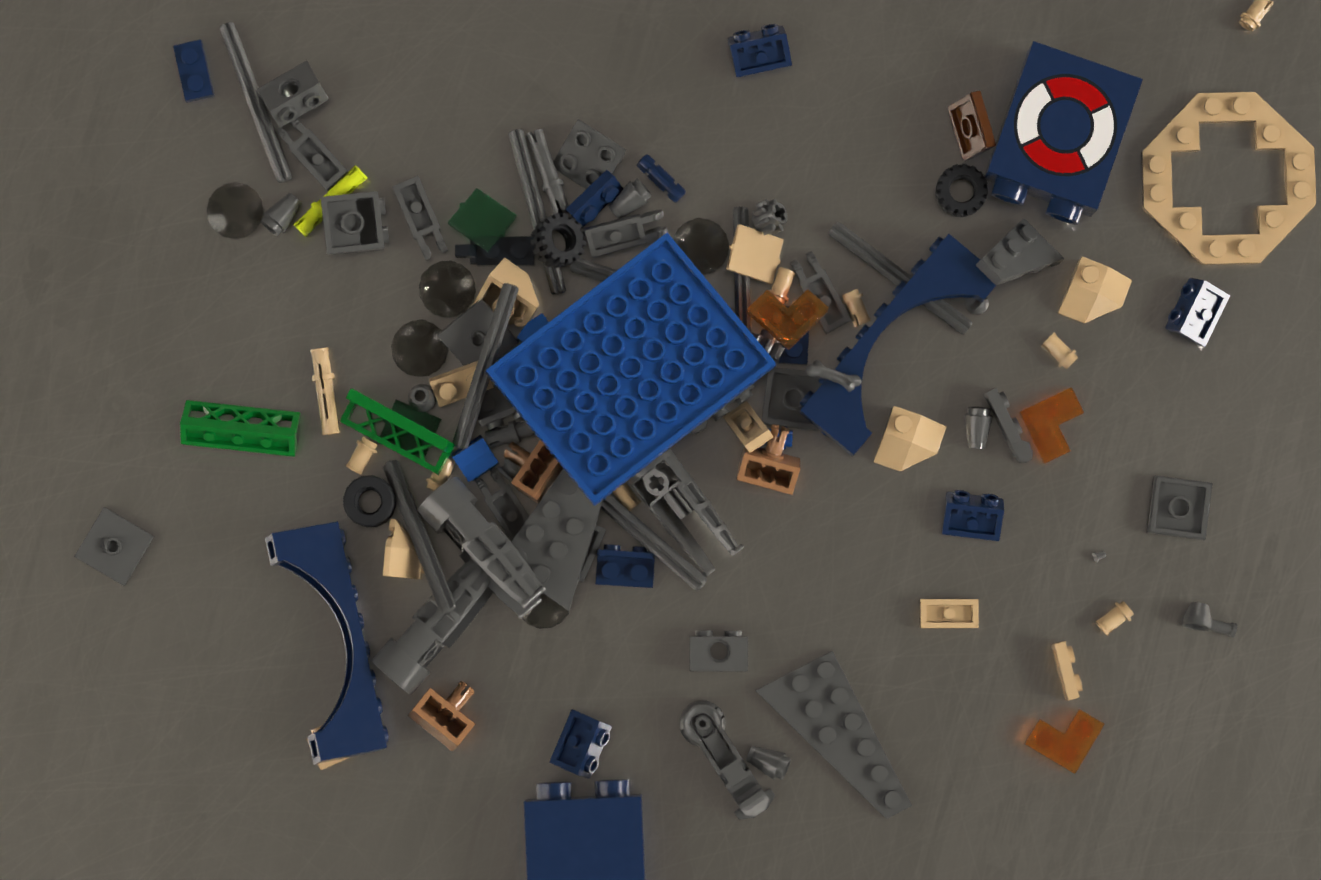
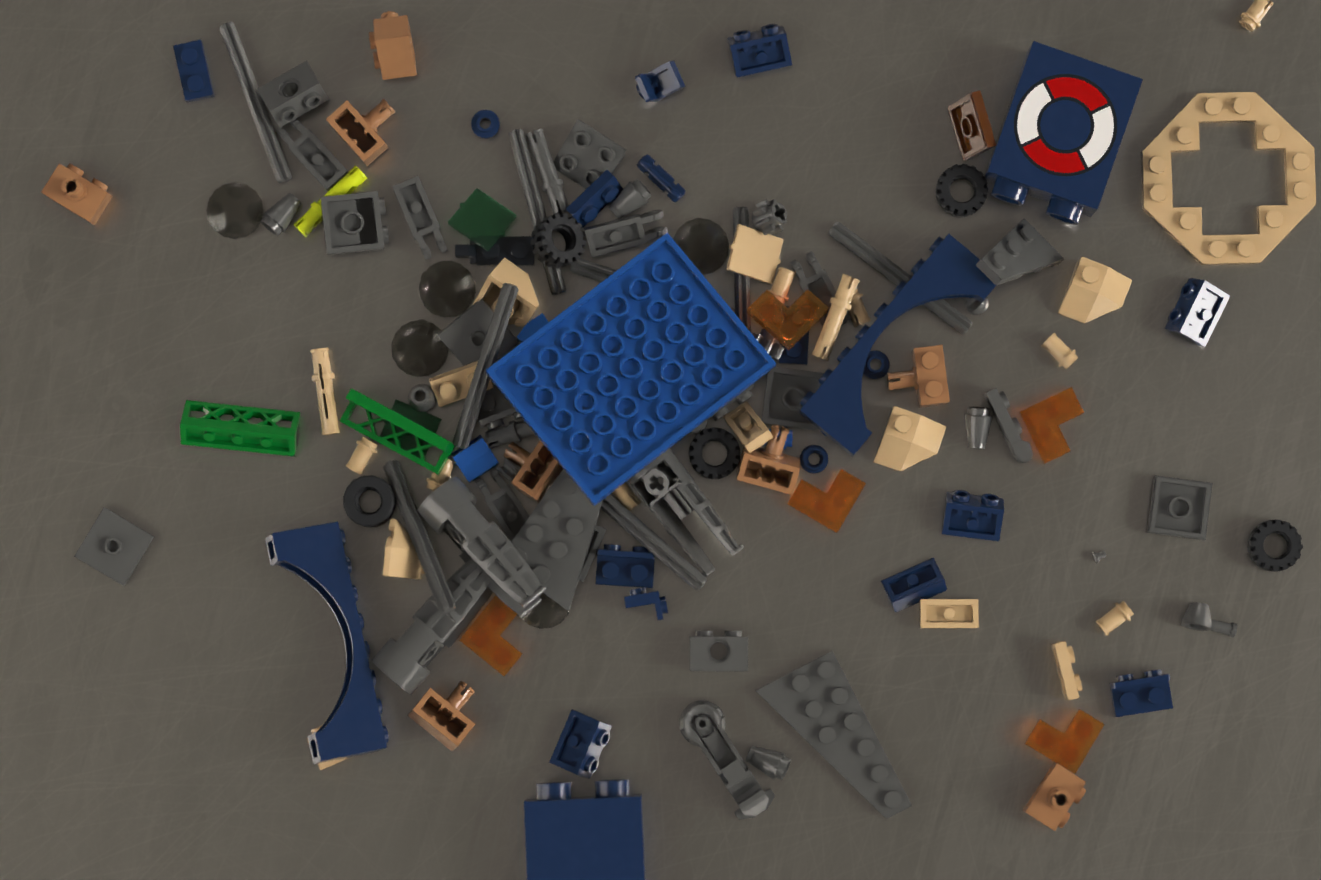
dark grey piece [806,360,862,392] -> none
none -> medium nougat brick [41,163,113,225]
none -> medium nougat brick [326,99,396,166]
none -> medium nougat brick [369,11,417,80]
none -> clear orange plate [459,595,523,677]
none -> dark blue plate [471,110,500,139]
none -> dark blue bracket [624,587,668,621]
none -> dark blue bracket [635,61,686,102]
none -> black tyre [689,427,740,479]
none -> clear orange plate [787,469,866,533]
none -> dark blue plate [800,445,828,474]
none -> tan pin [812,274,860,361]
none -> dark blue plate [863,350,890,379]
none -> dark blue slope [881,558,947,612]
none -> medium nougat brick [887,345,950,408]
none -> medium nougat brick [1023,762,1086,831]
none -> dark blue bracket [1109,669,1173,717]
none -> black tyre [1248,520,1303,572]

